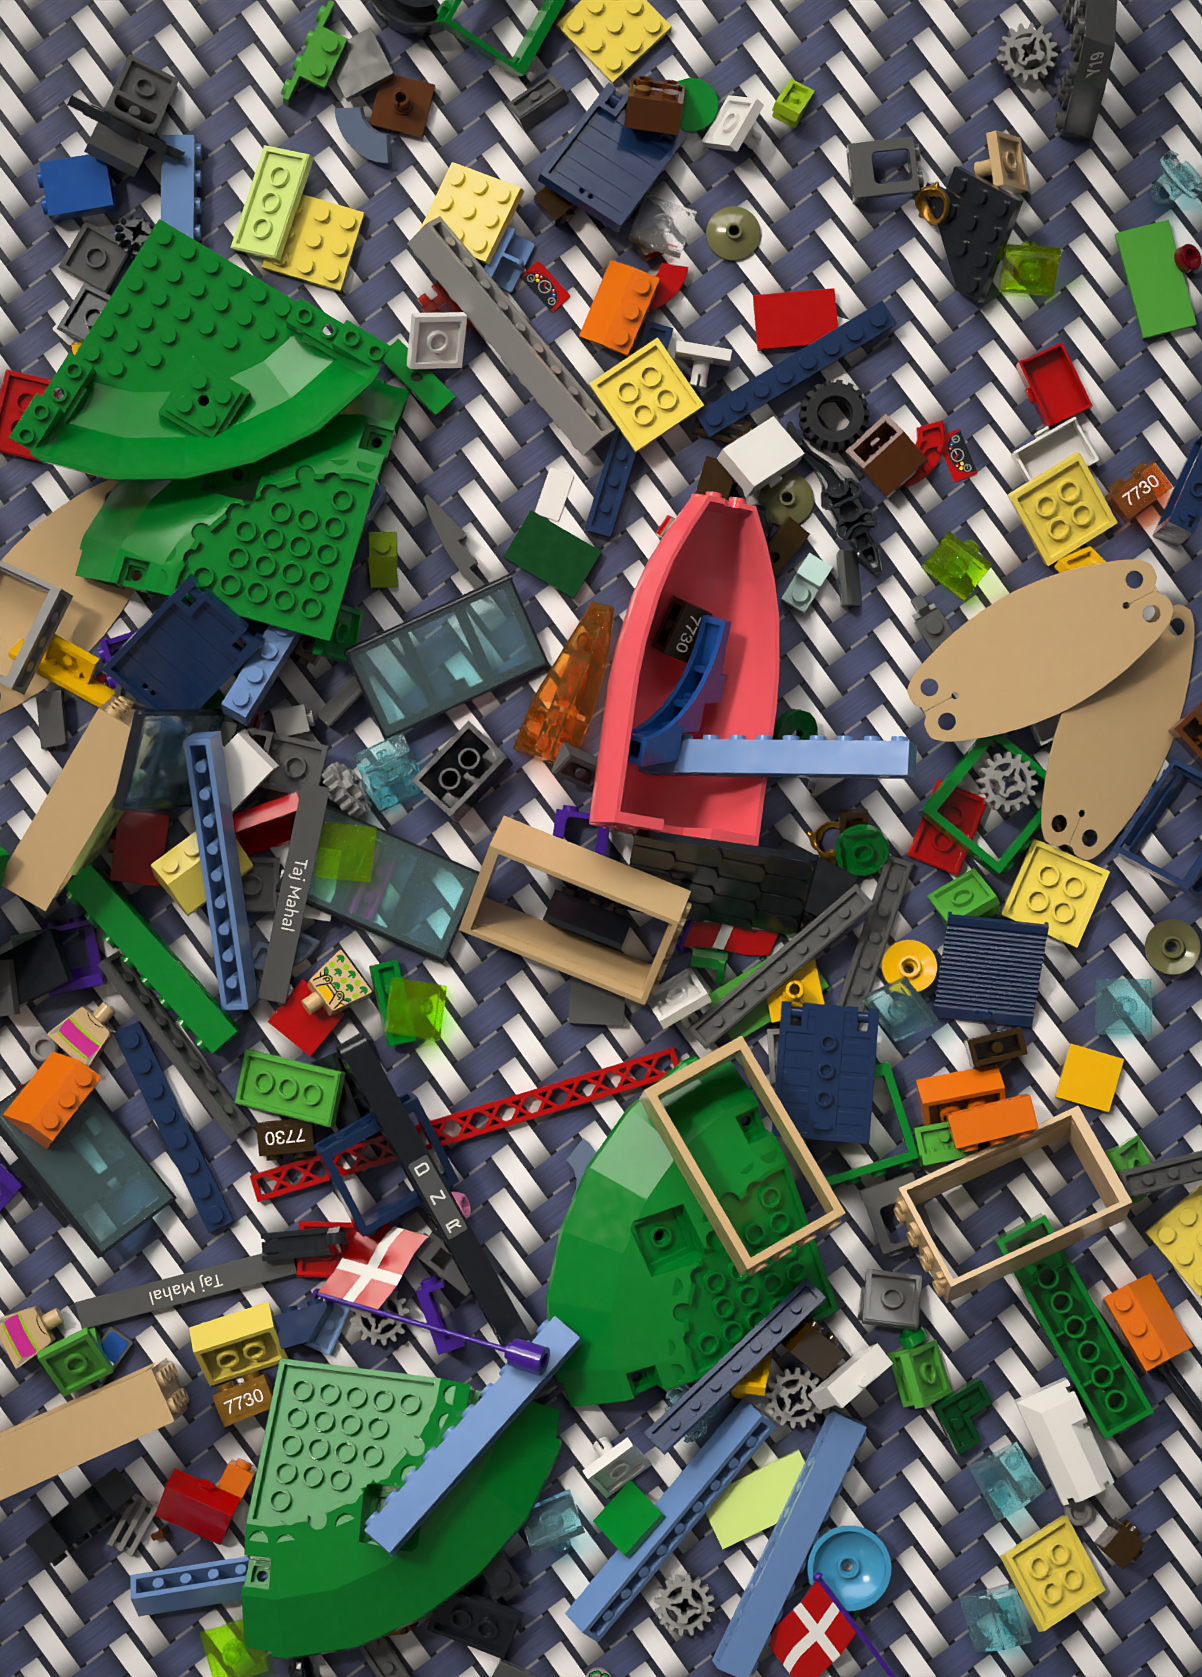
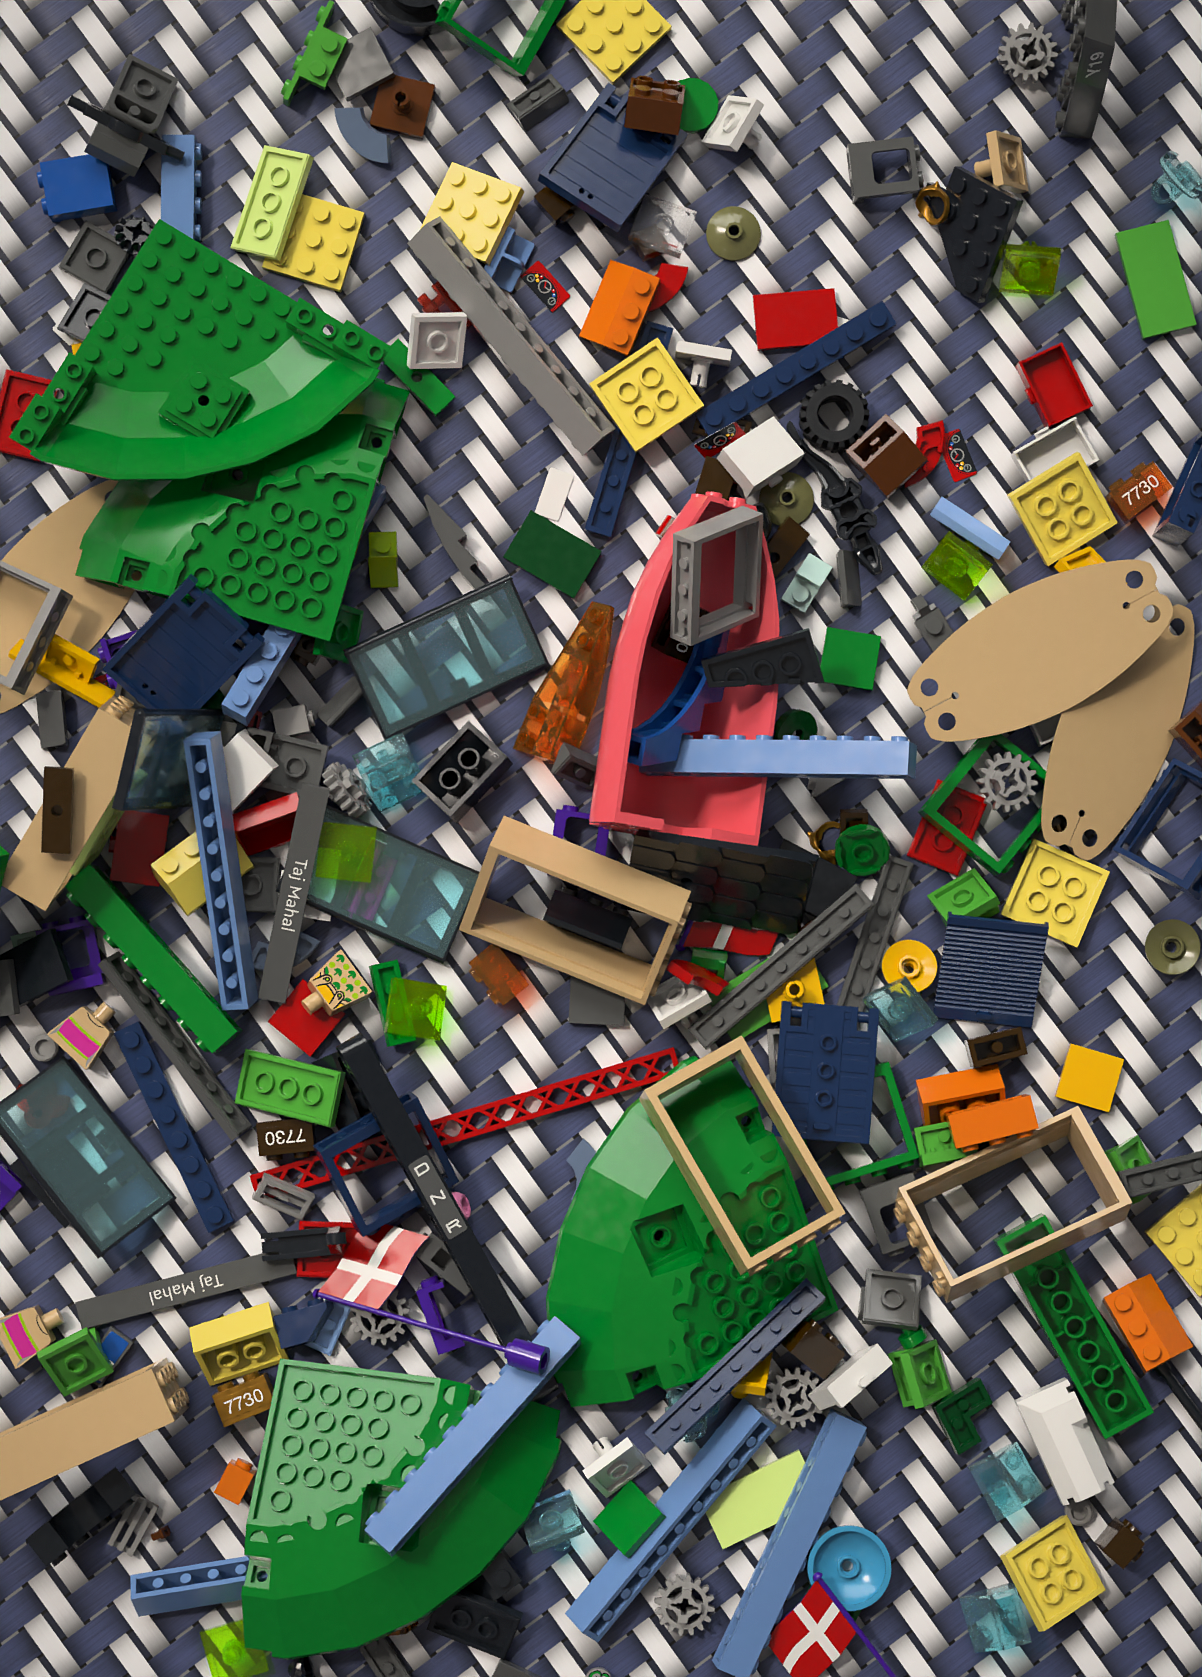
orange slope [2,1051,102,1149] -> none
red container [155,1468,241,1545] -> none
lime slope [772,79,815,128] -> none
clear light blue tile [1095,979,1152,1034] -> none
dark red tile [1174,244,1201,273] -> none
none -> dark brown tile [41,766,74,854]
none -> light grey tile [252,1172,315,1221]
none -> clear orange brick [468,944,530,1006]
none -> red tile [666,959,730,996]
none -> light grey window [670,506,763,646]
none -> sticker [694,422,746,458]
none -> black wing [701,628,825,688]
none -> green tile [820,627,881,691]
none -> light blue tile [930,497,1011,560]

